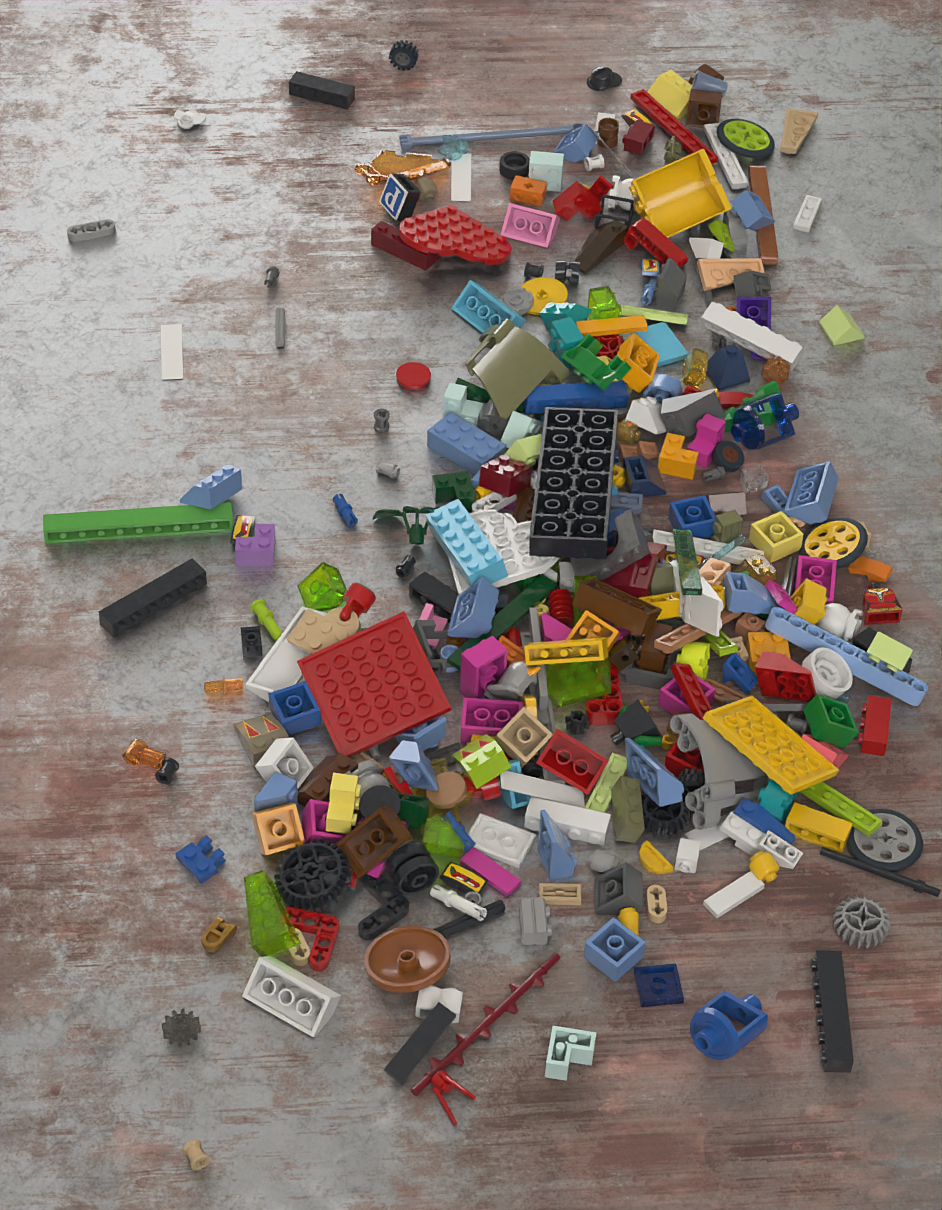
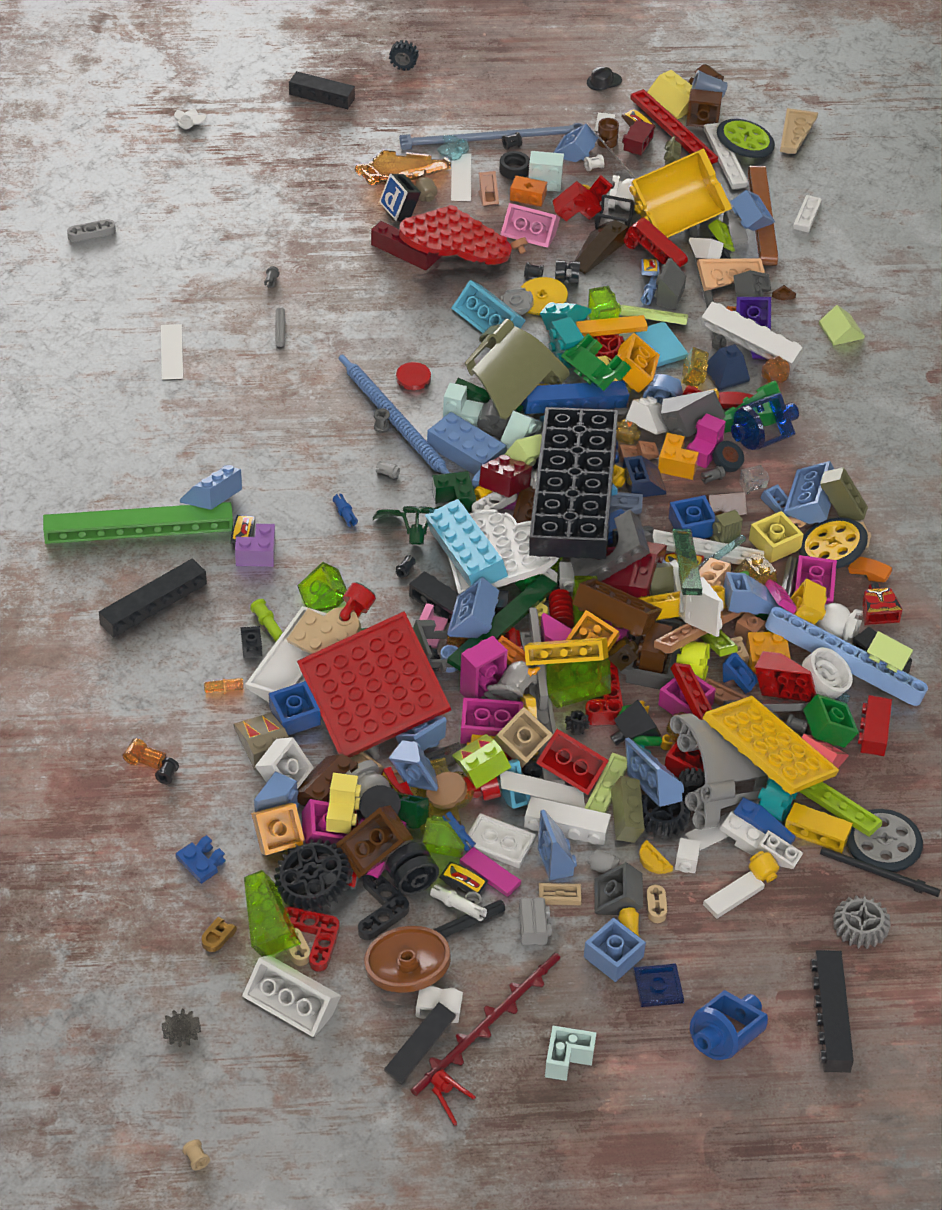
none -> medium blue hose [338,354,450,474]
none -> nougat slope [478,171,499,206]
none -> black bush [502,132,522,150]
none -> nougat tile [510,237,528,254]
none -> reddish brown tile [772,285,796,301]
none -> olive brick [820,467,868,521]

